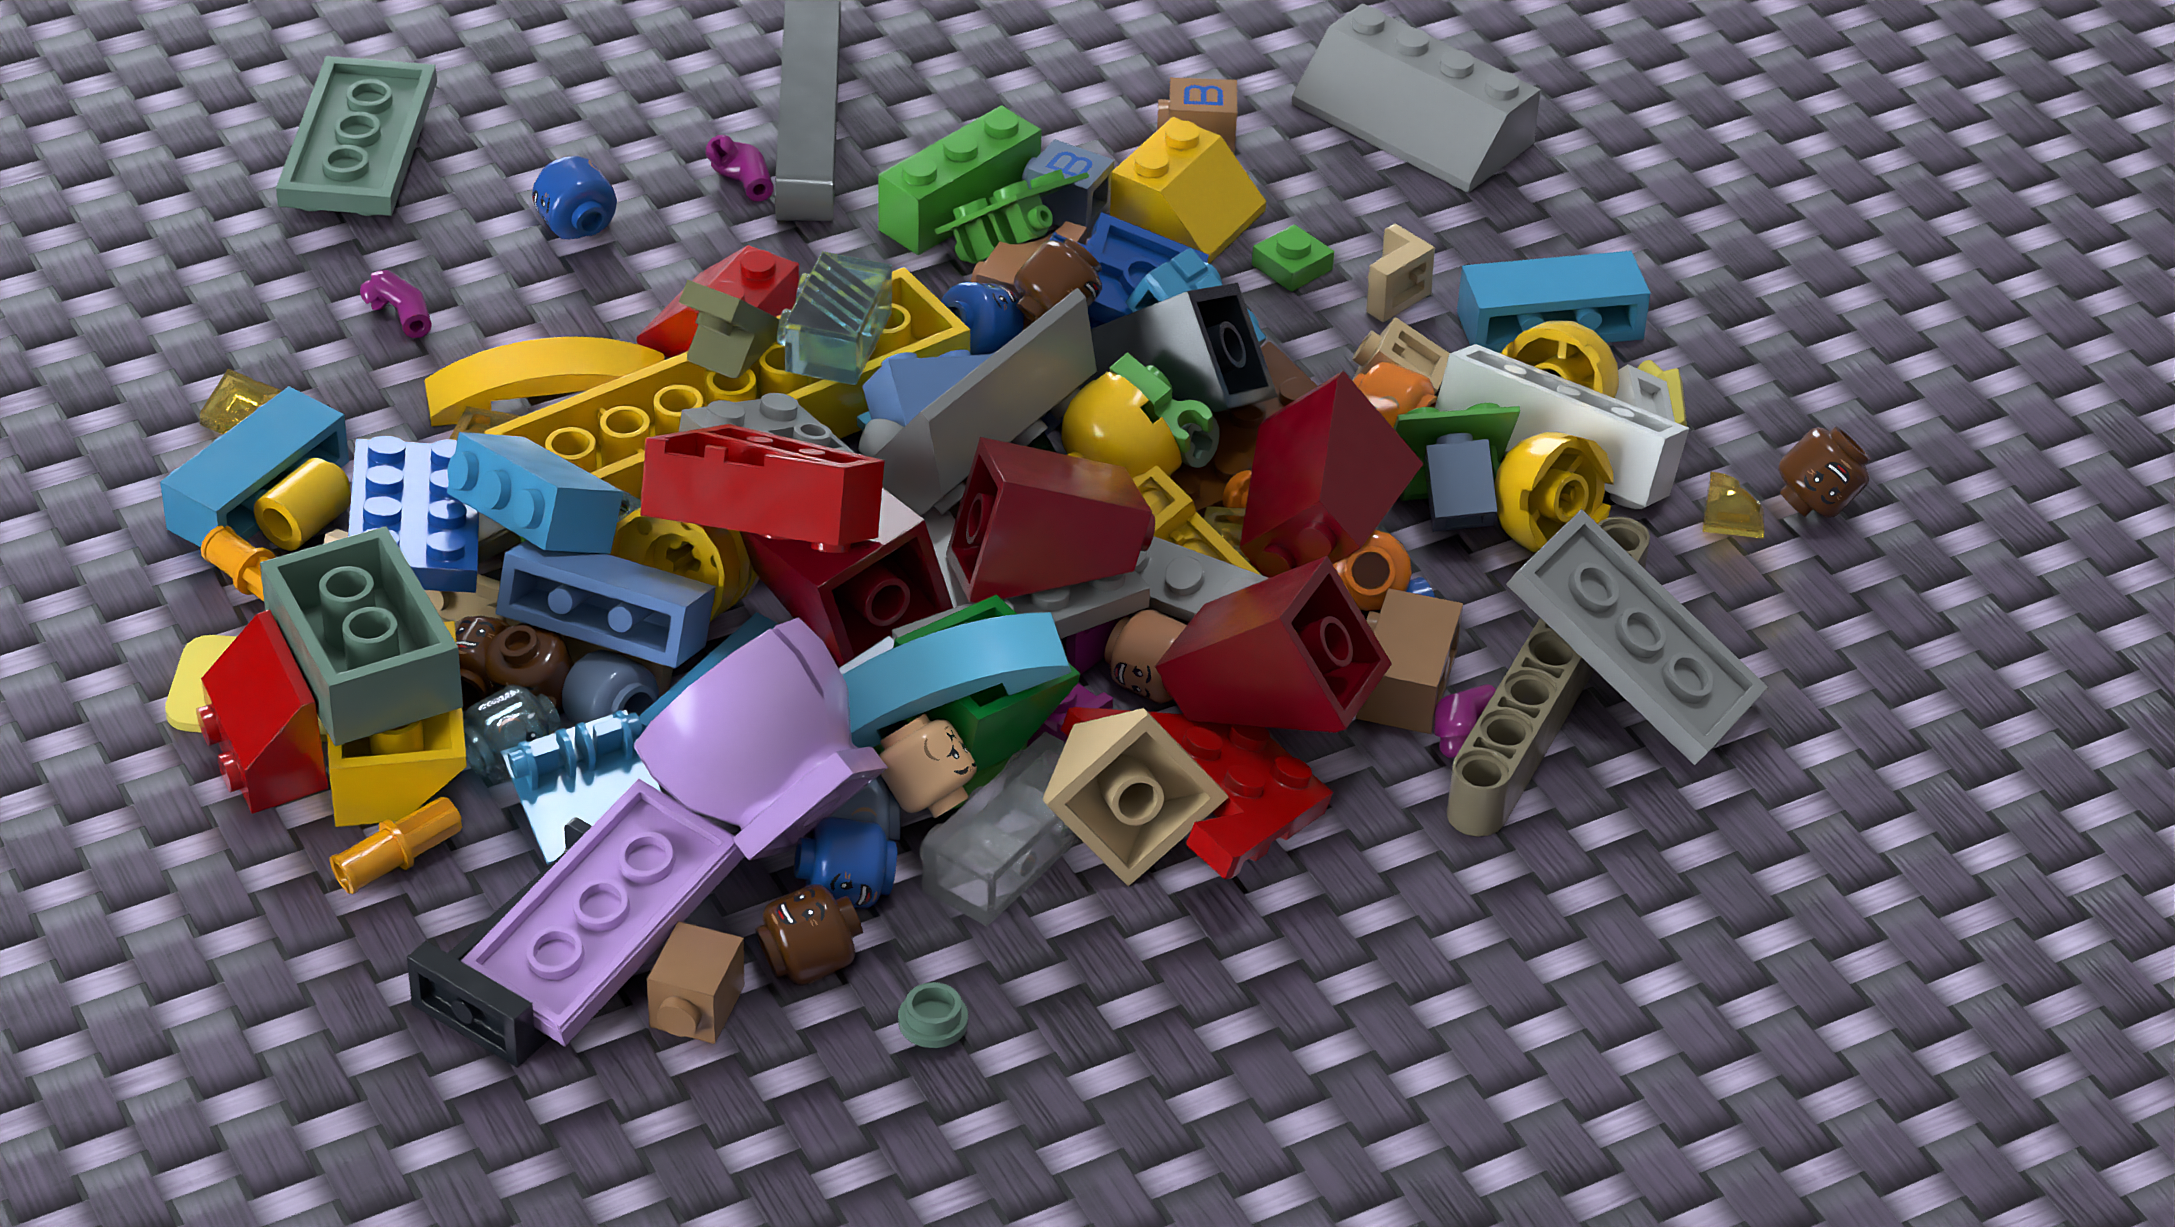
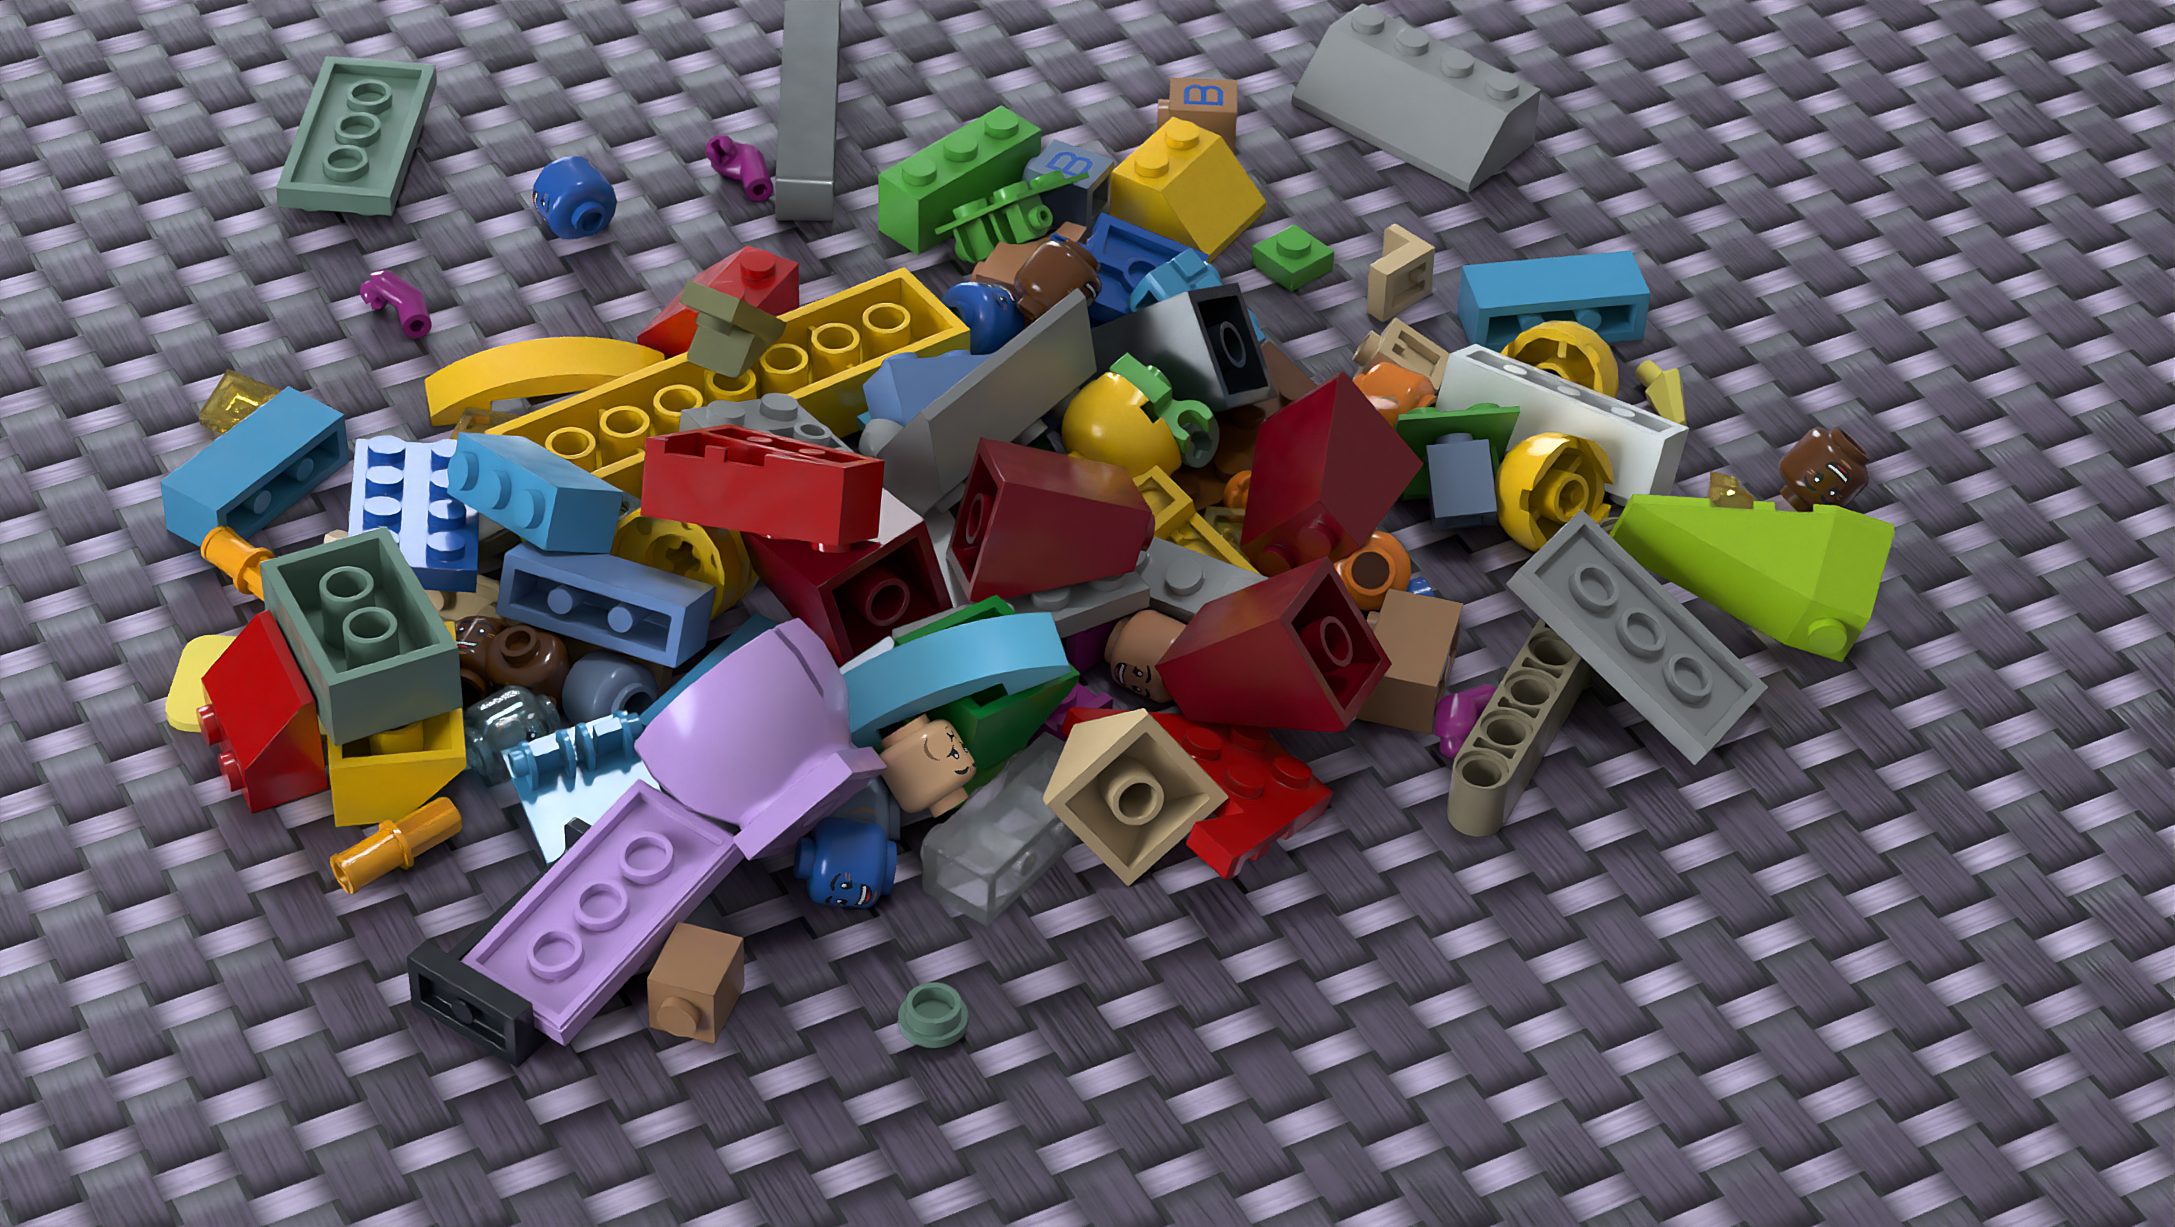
yellow brick [254,458,351,551] -> none
reddish brown head [755,883,863,986] -> none
clear light blue brick [777,251,892,385] -> none
white plate [1615,364,1675,422] -> none
none -> lime wedge [1609,494,1895,662]

